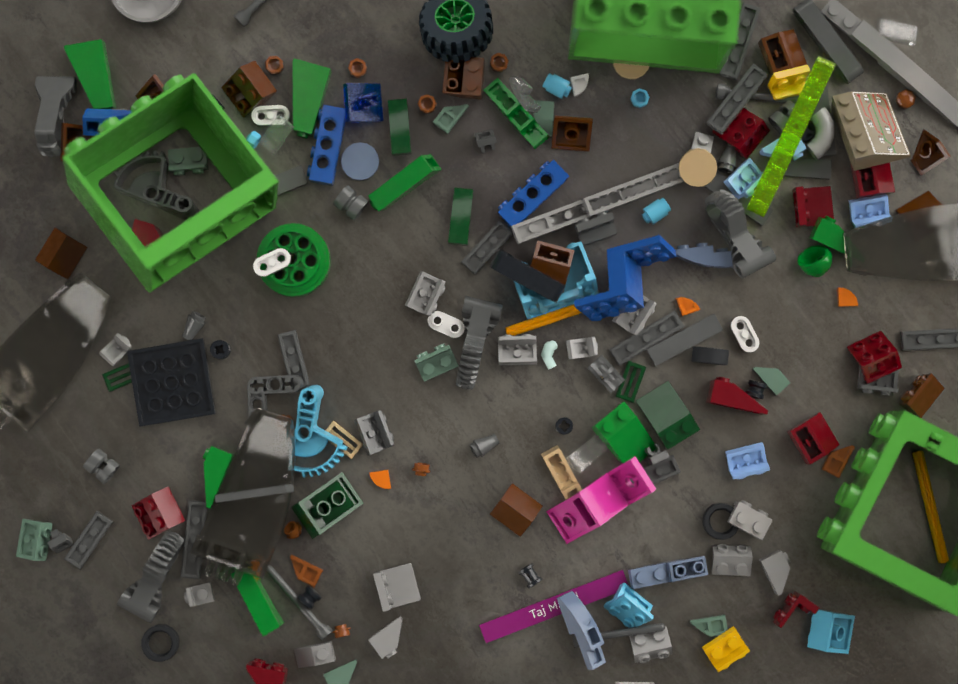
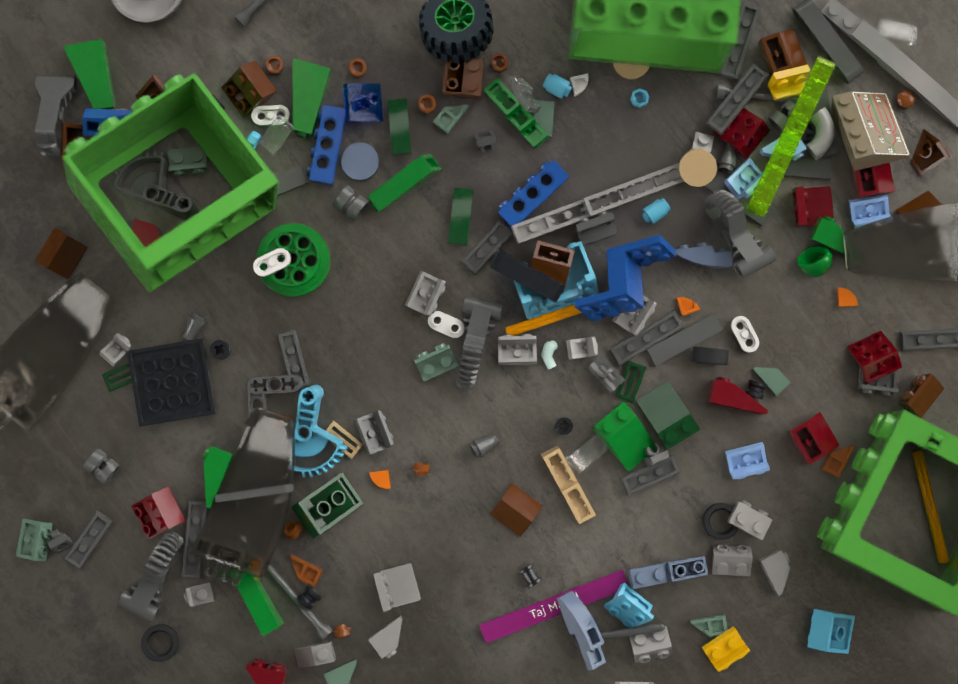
dark pink bracket [546,457,656,544] -> none
reddish brown slope [551,116,593,151] -> none
dark red bracket [773,591,819,628] -> none

